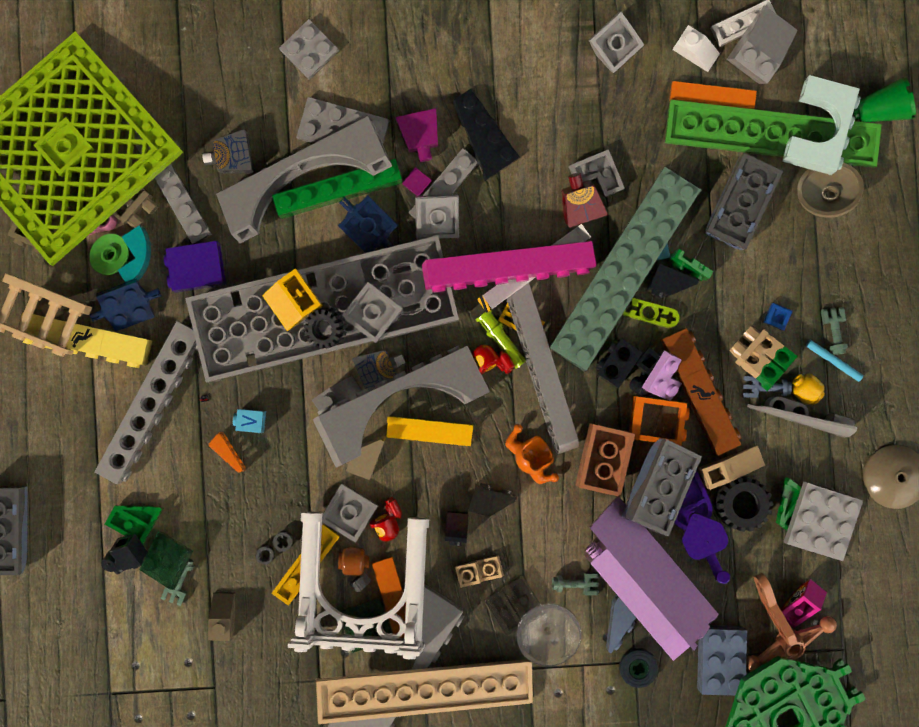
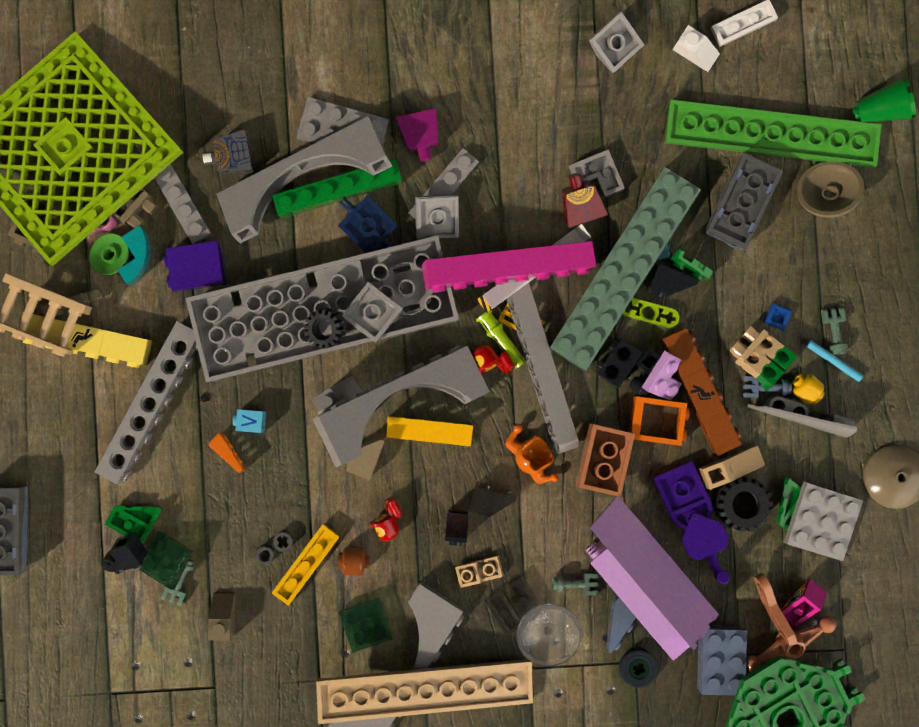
dark blue plate [90,278,162,332] -> none
yellow slope [262,269,324,331] -> none
light grey plate [279,19,339,80] -> none
white arch [288,512,429,659] -> none
light grey plate [322,483,378,543] -> none
dark grey axle [350,572,371,592] -> none
torso [352,350,406,392] -> none
orange tile [372,556,406,638] -> none
magenta tile [402,167,432,196] -> none
black wing [453,89,520,182] -> none
dark grey piece [621,438,702,537] -> none
orange tile [669,81,757,109] -> none
light grey slope [726,5,798,84] -> none
light aqua arch [782,75,860,175] -> none

